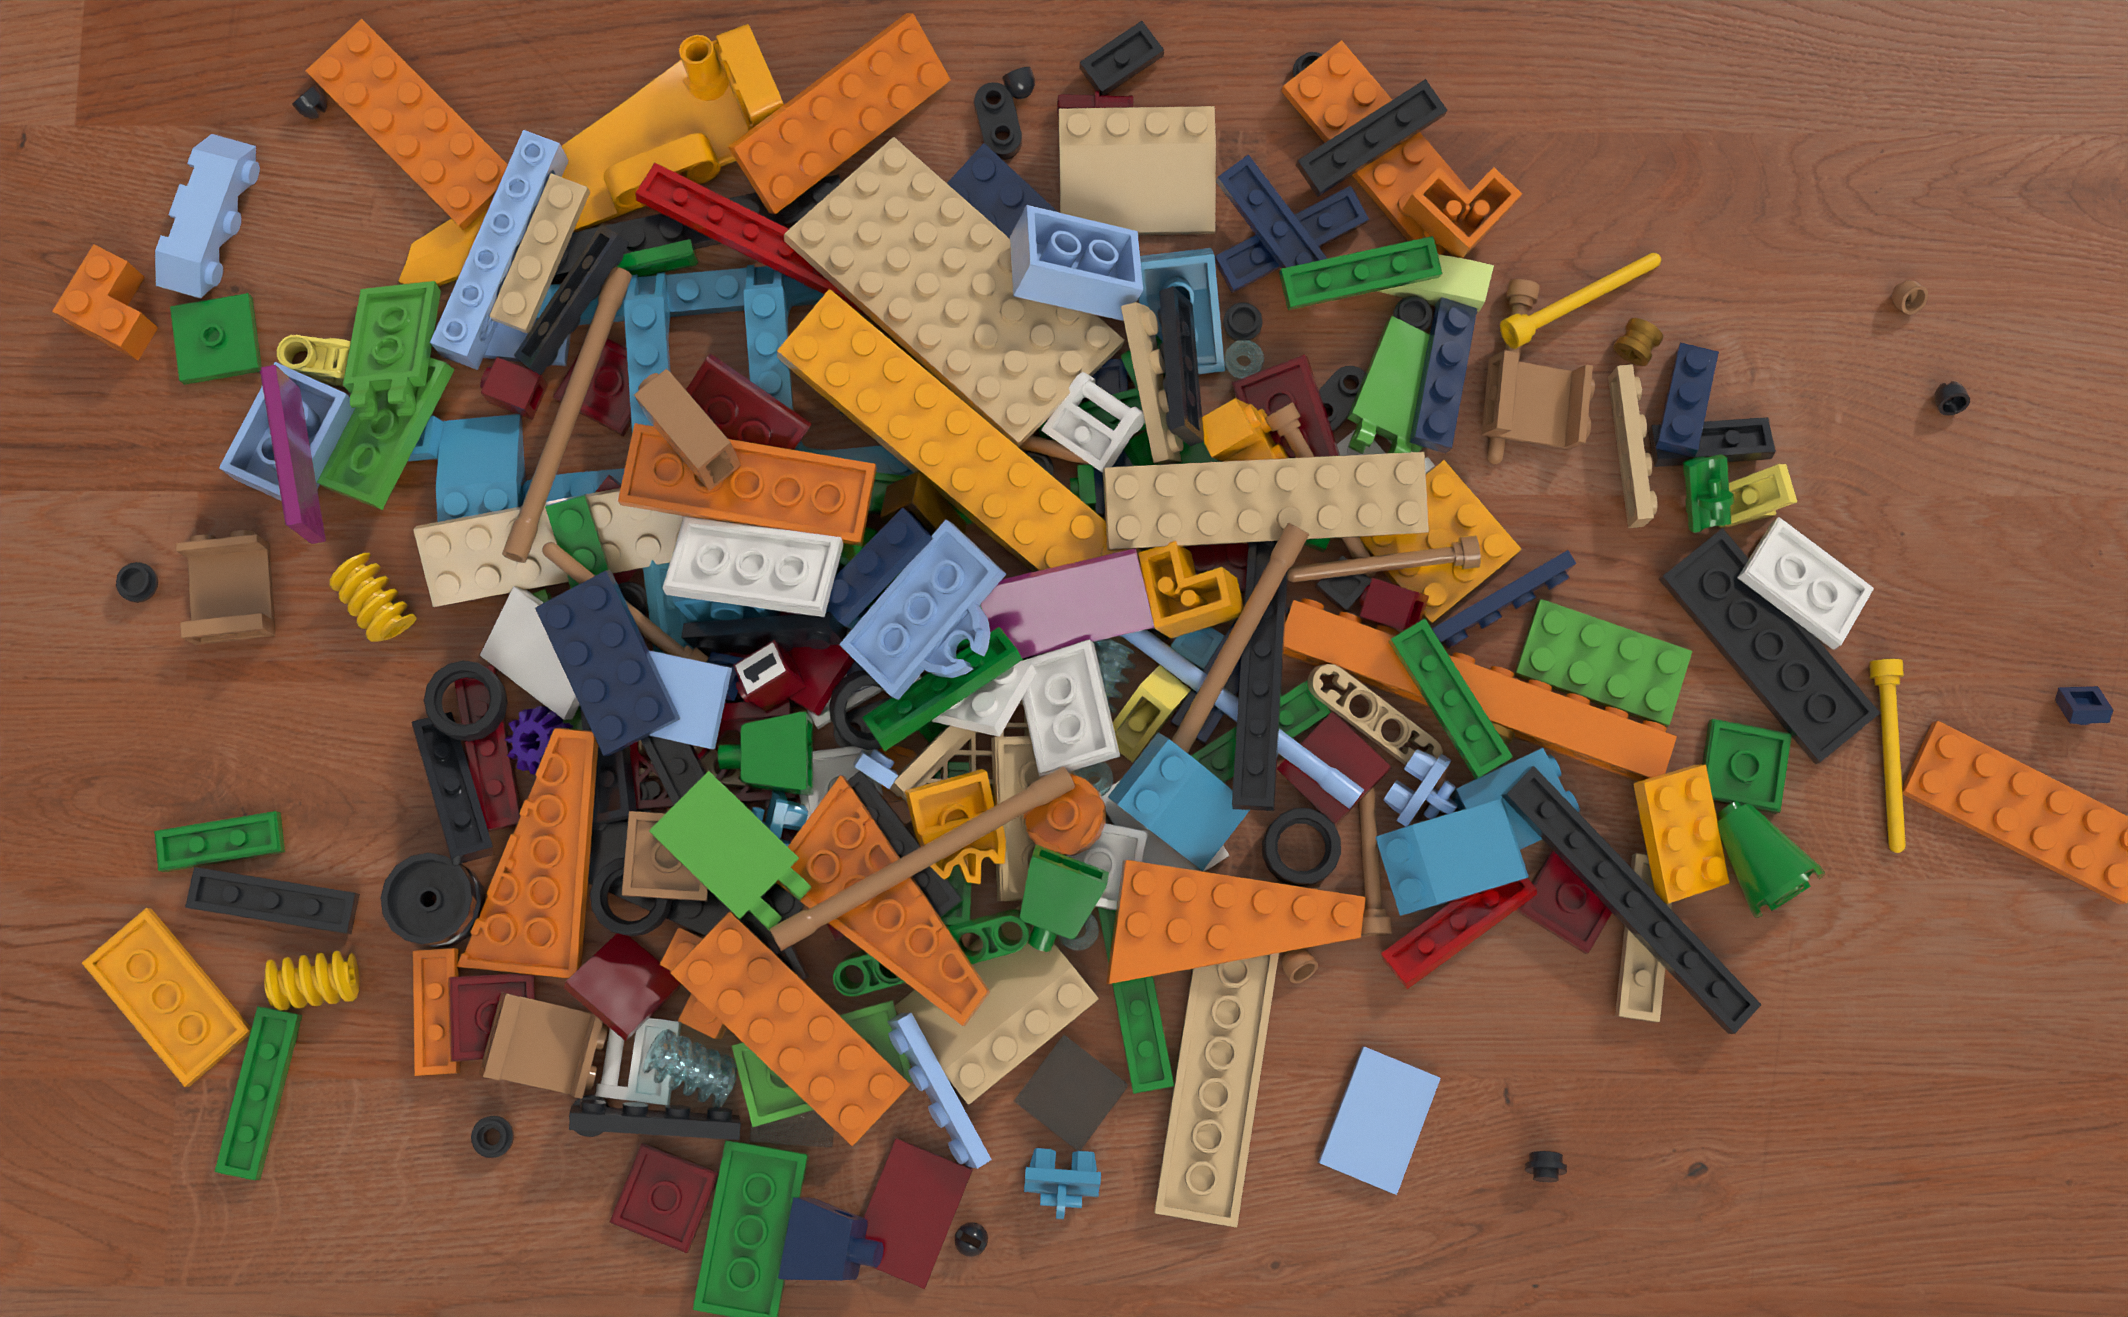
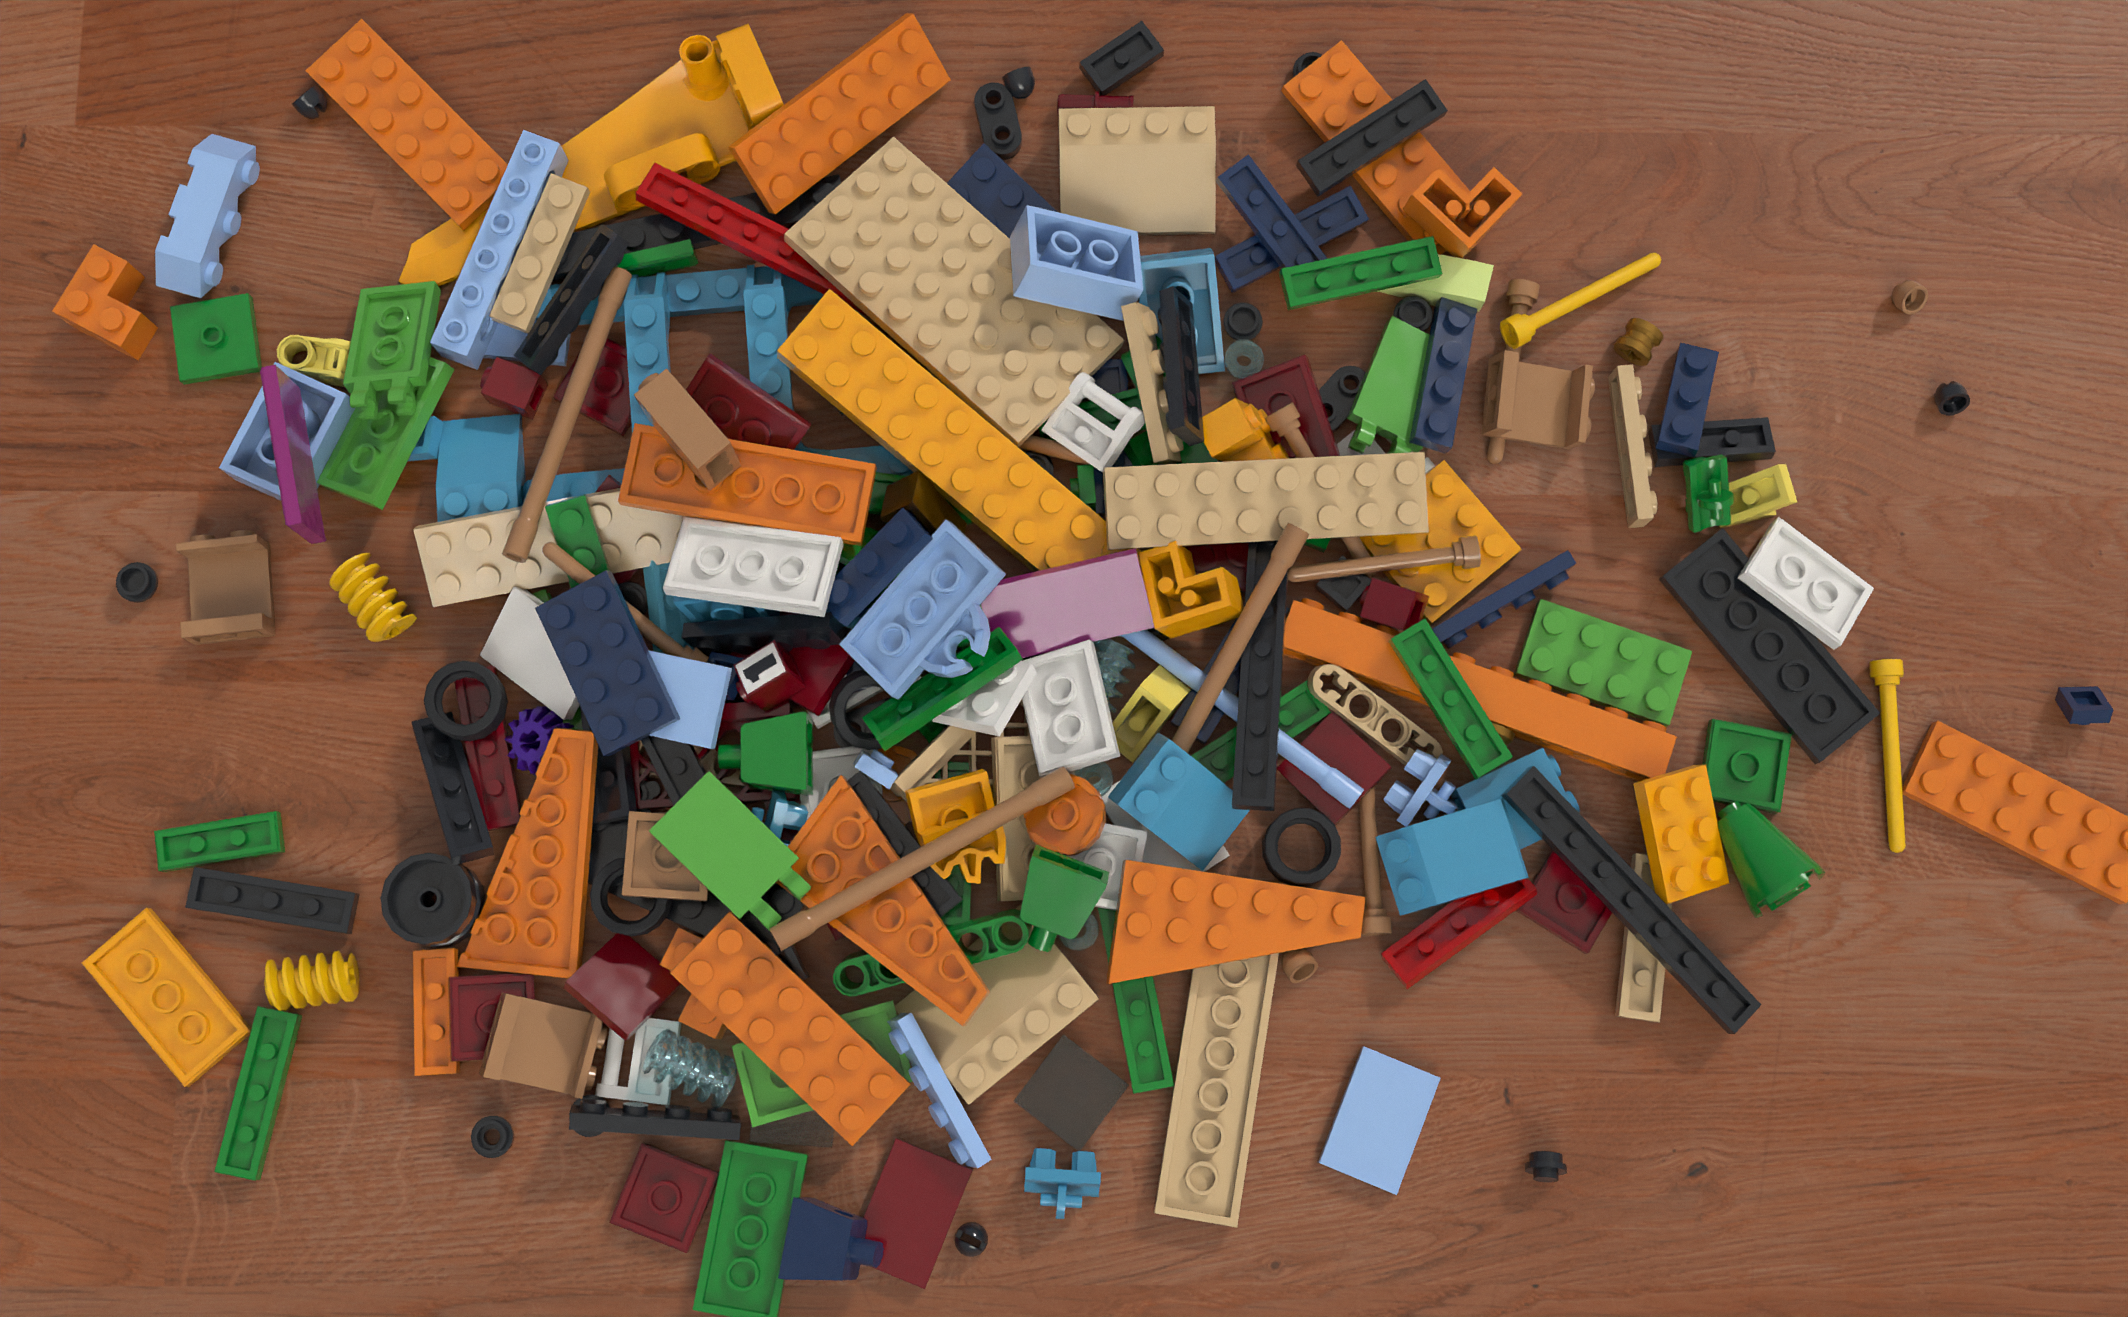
dark azure plate [1171,627,1225,671] -> none

